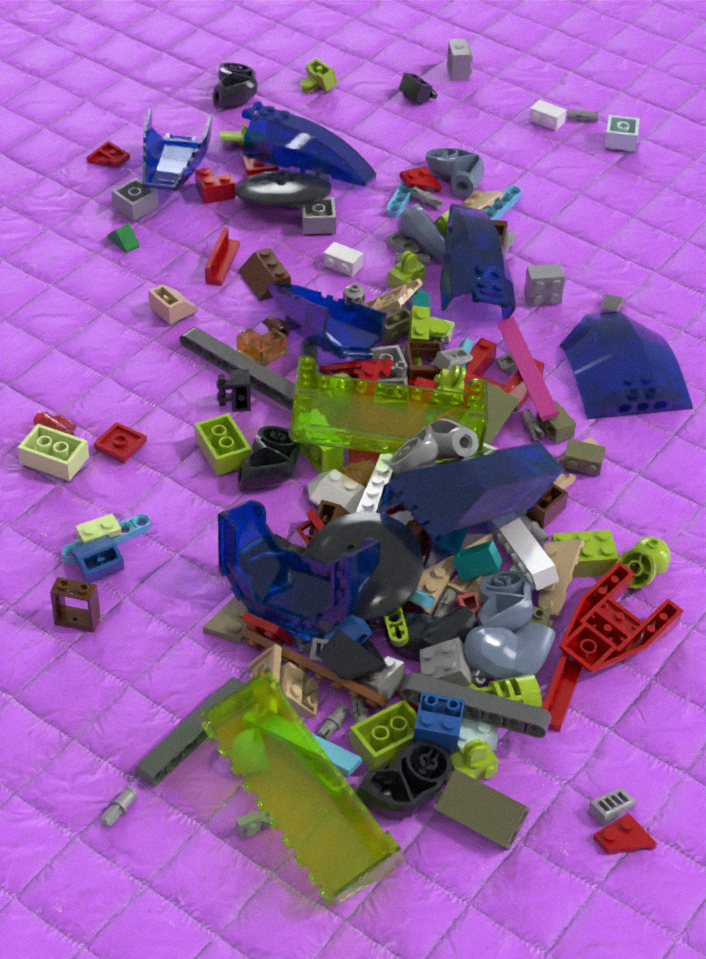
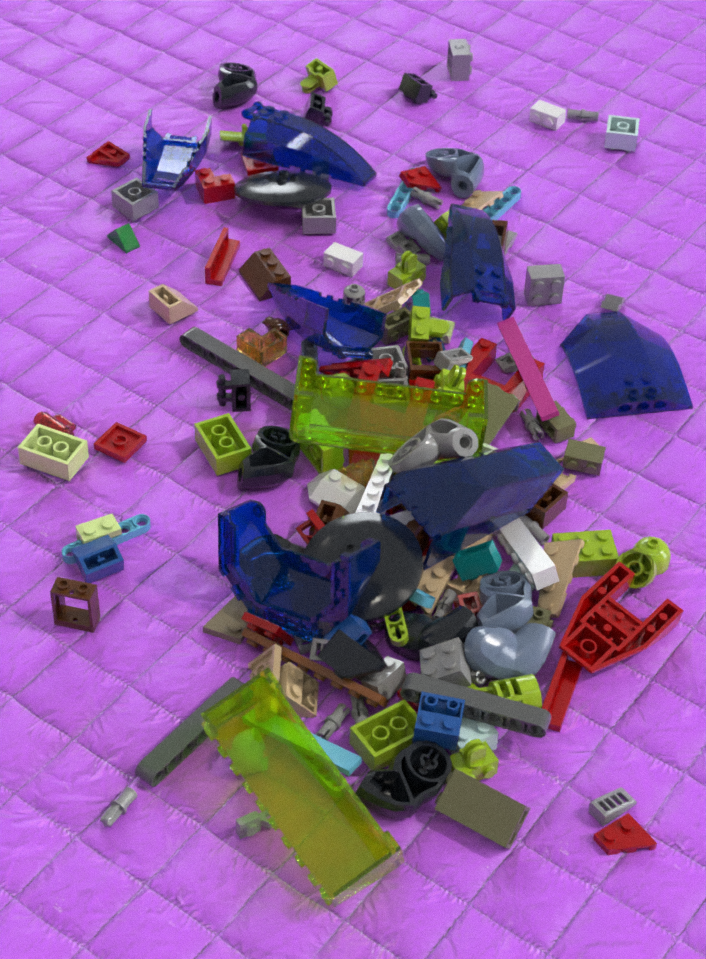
none -> black brick [302,92,333,128]

